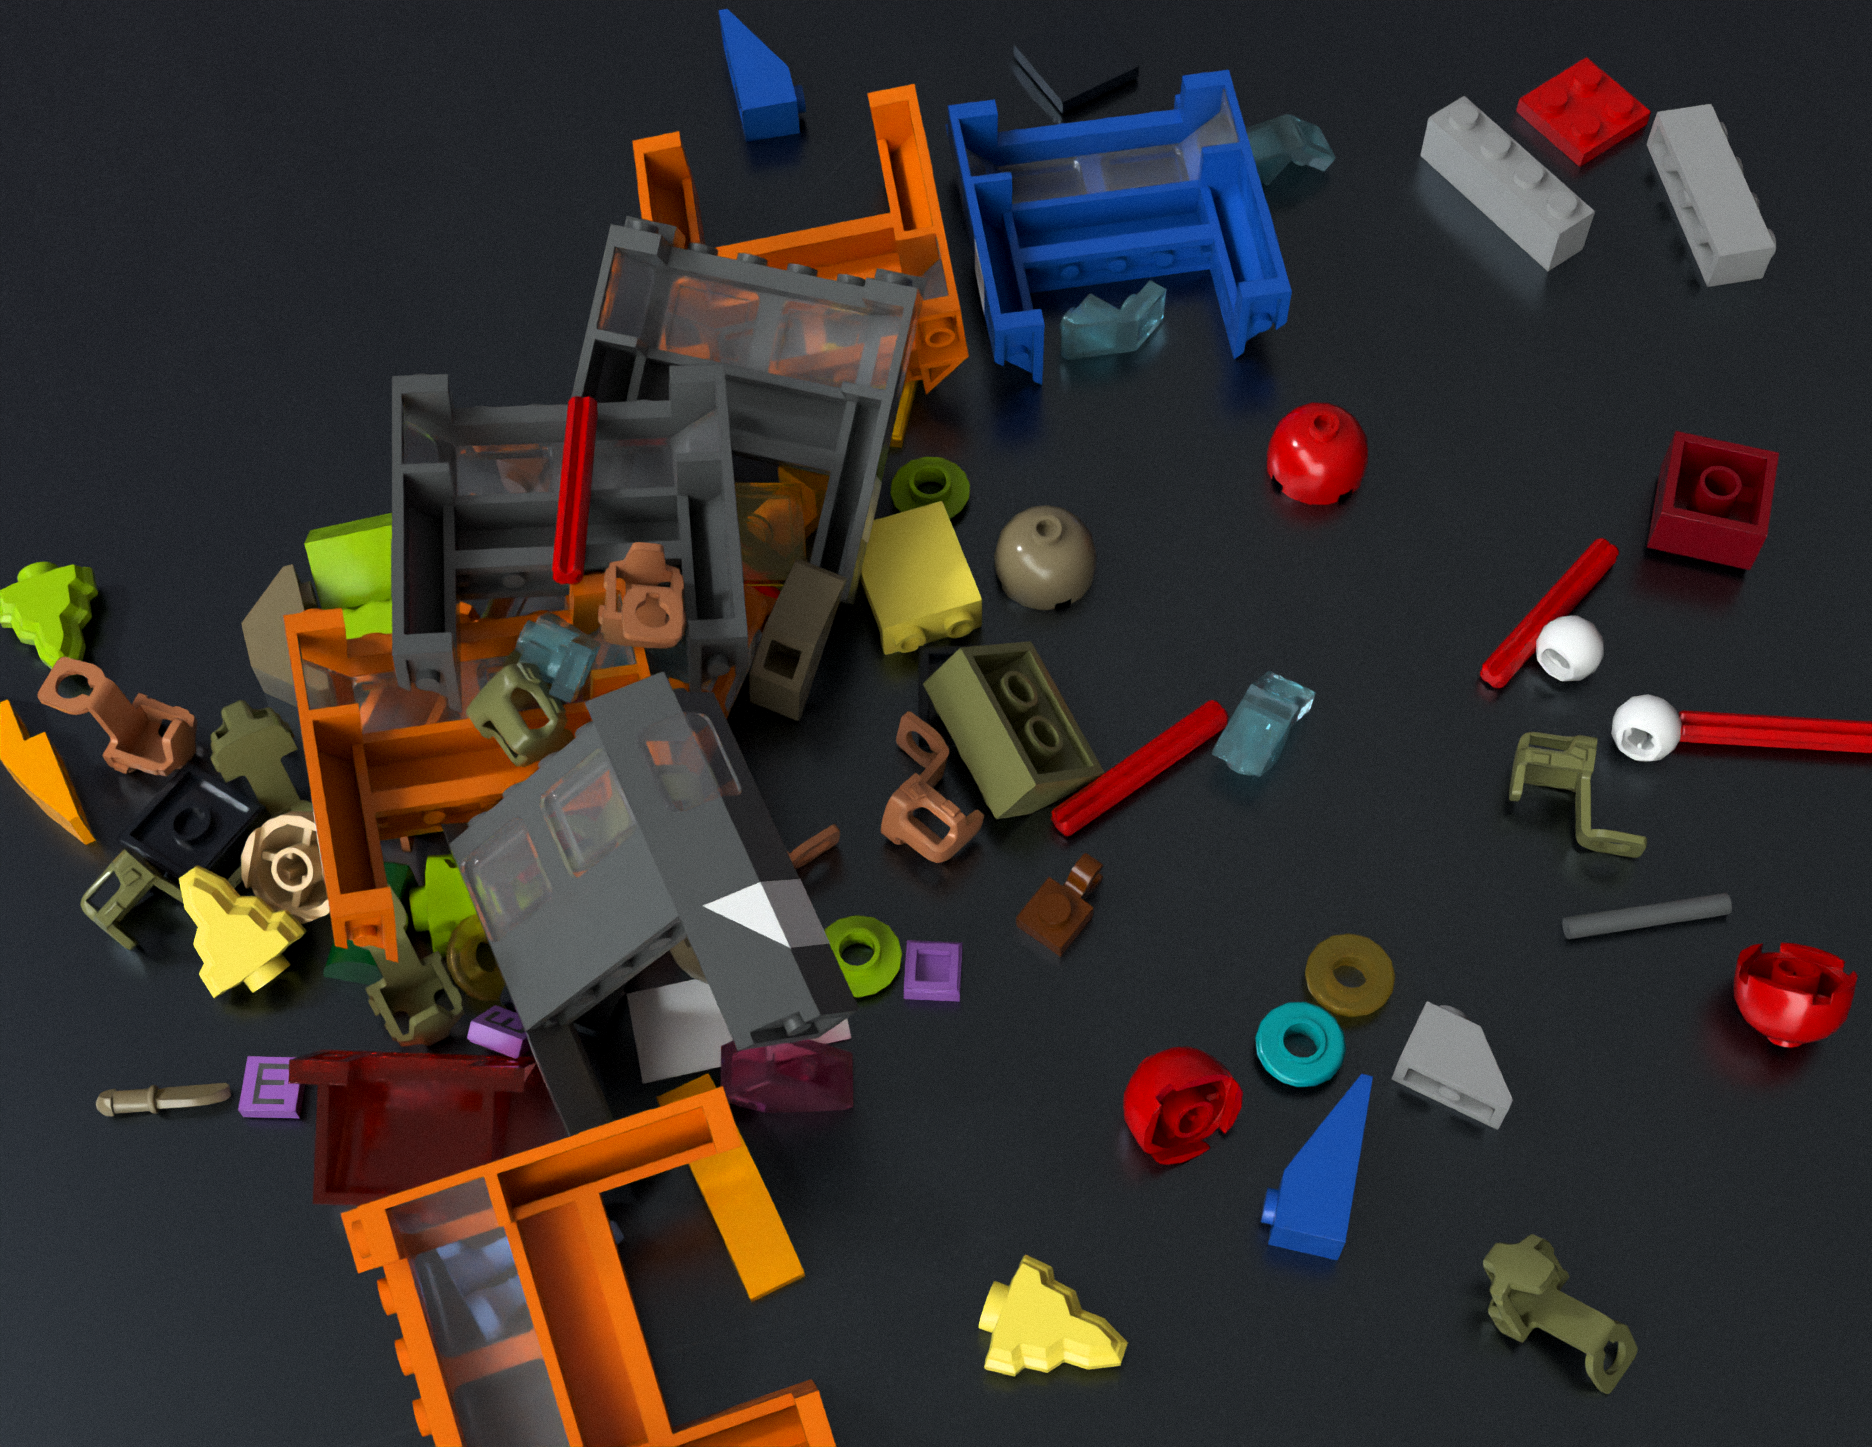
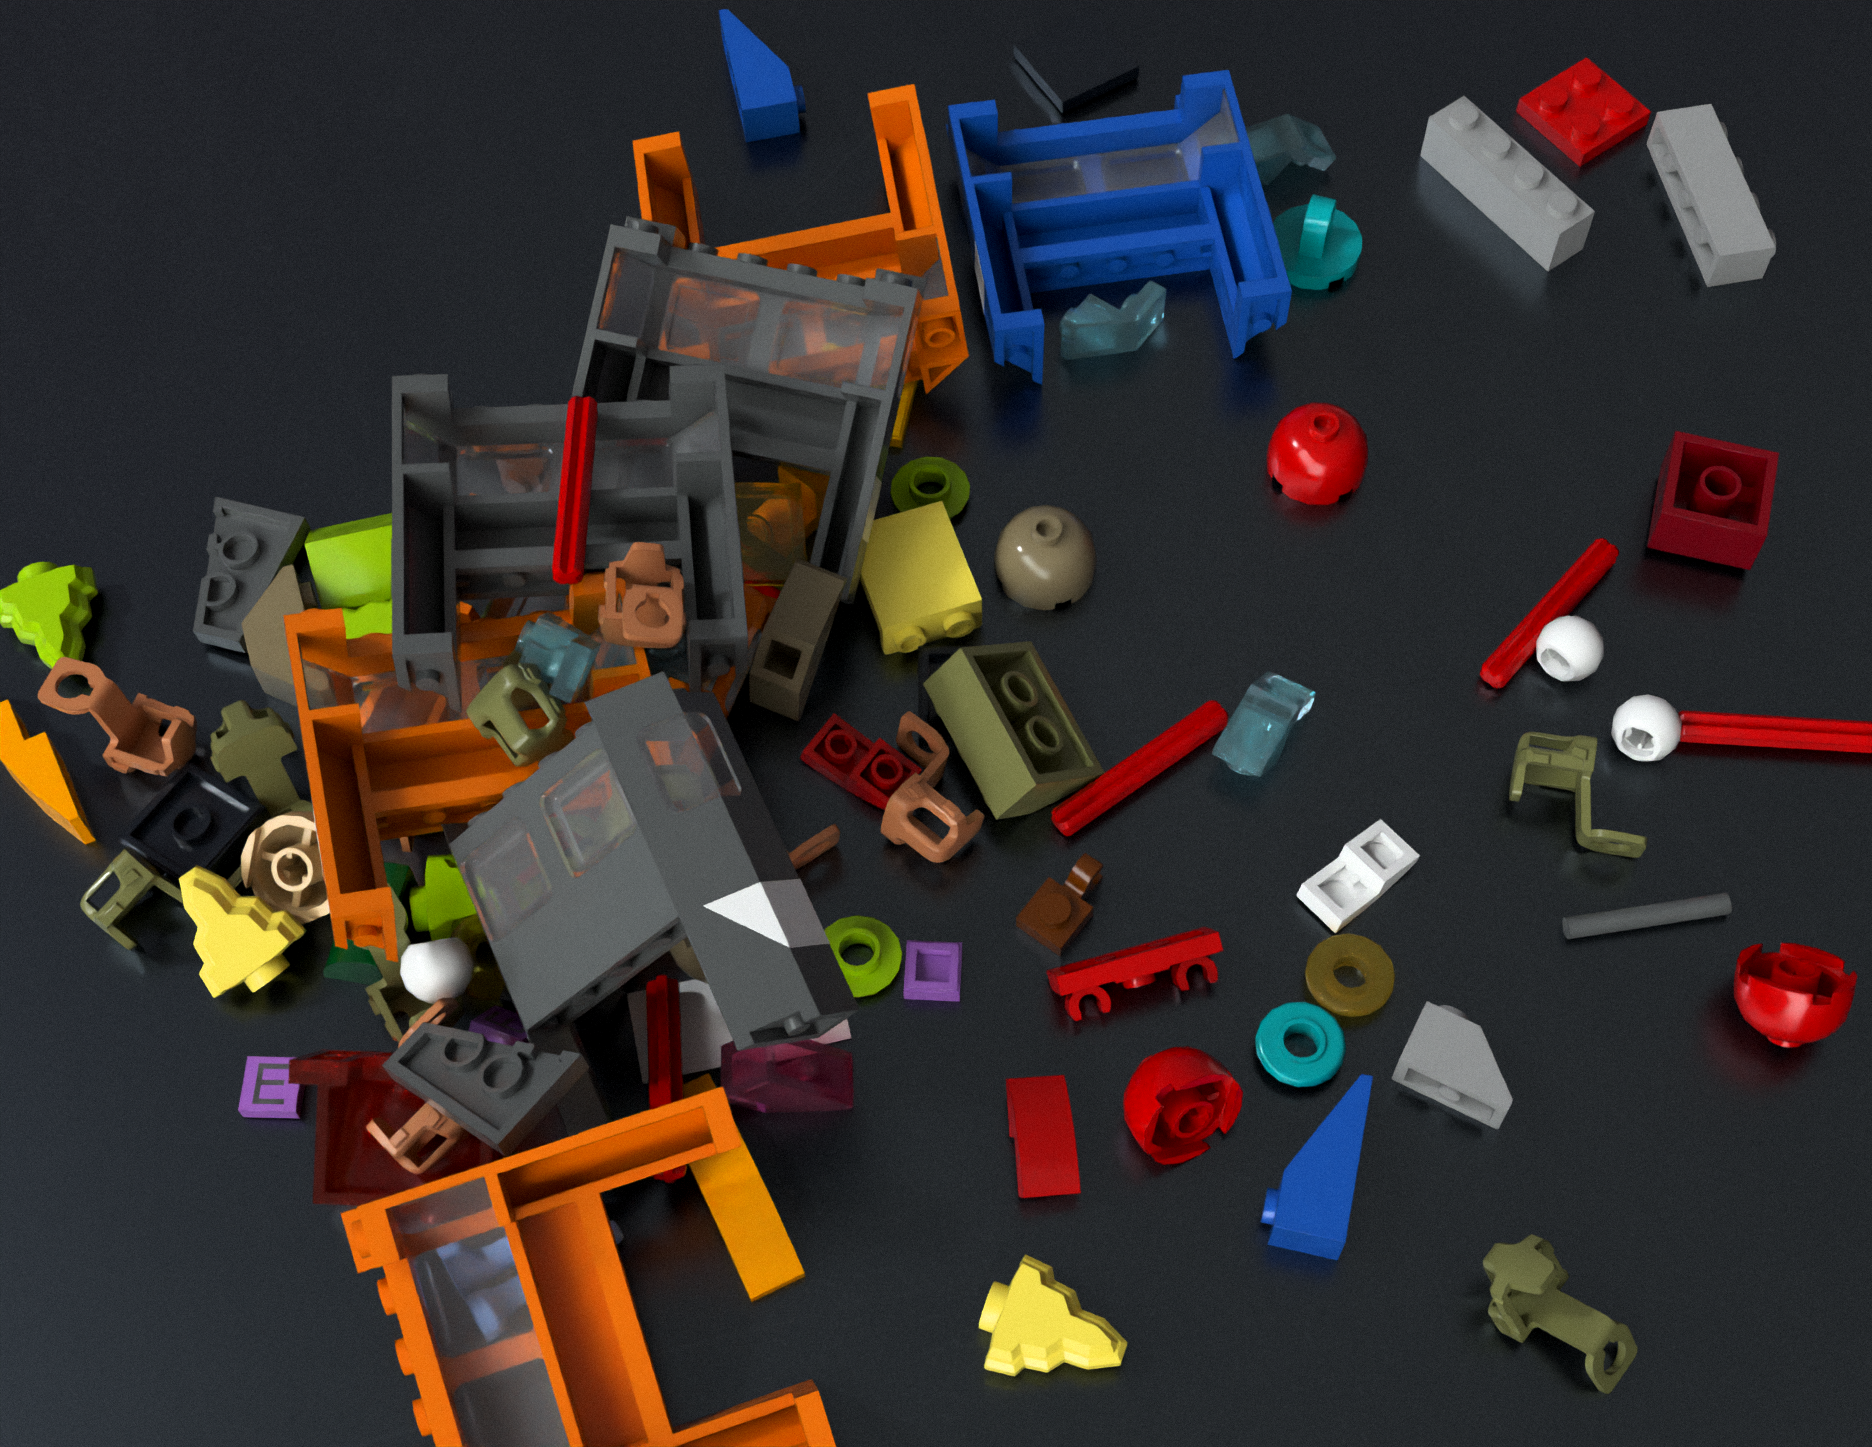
dark tan piece [96,1083,231,1116] -> none
none -> dark grey wing [193,496,311,653]
none -> nougat piece [366,998,470,1174]
none -> dark grey wing [382,1022,590,1157]
none -> white piece [400,937,474,1004]
none -> red axle [646,975,687,1183]
none -> red slope [799,713,922,810]
none -> red slope [1006,1075,1081,1198]
none -> red plate [1046,926,1223,1021]
none -> teal tile [1273,194,1362,290]
none -> white slope [1296,819,1420,933]

